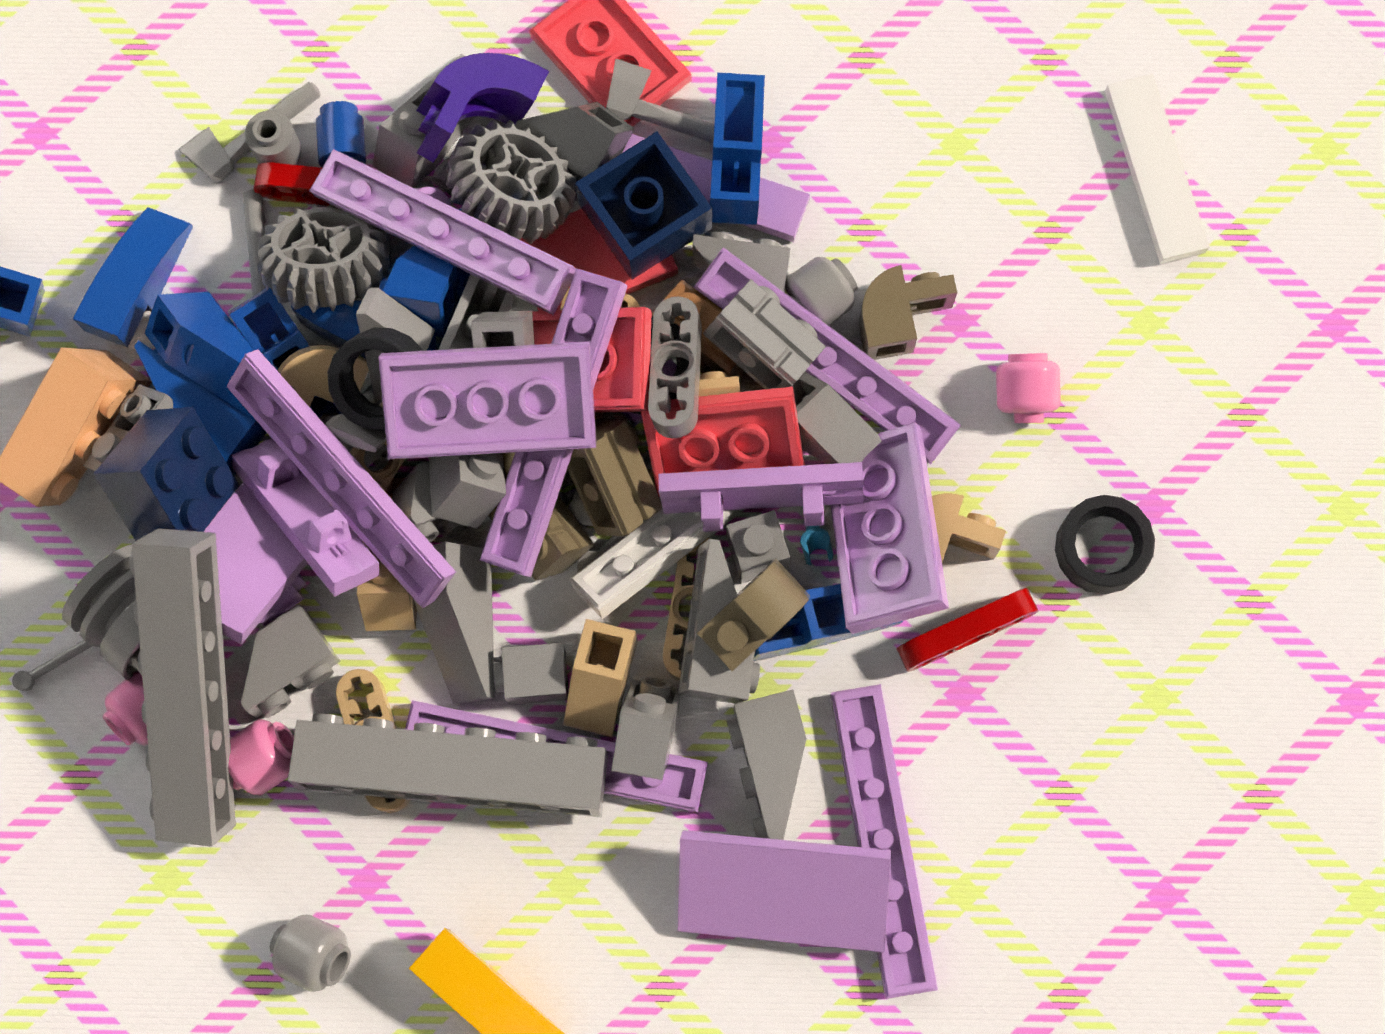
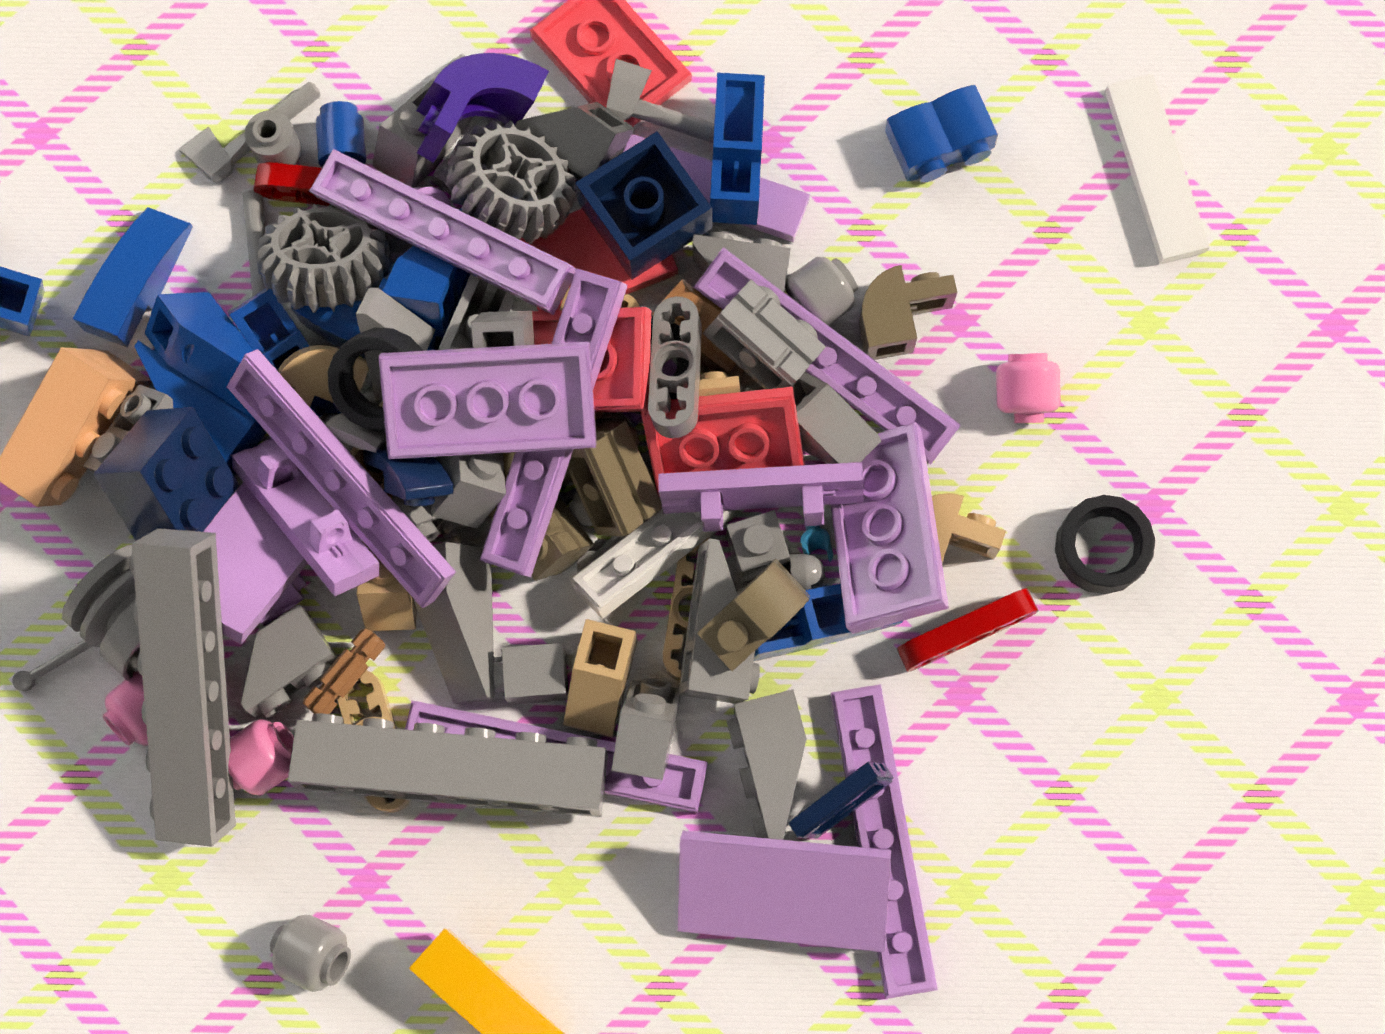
none -> medium nougat axle [303,628,385,714]
none -> dark blue slope [363,441,453,506]
none -> dark blue tile [788,761,894,839]
none -> light grey hinge [790,554,825,590]
none -> blue brick [885,85,998,182]

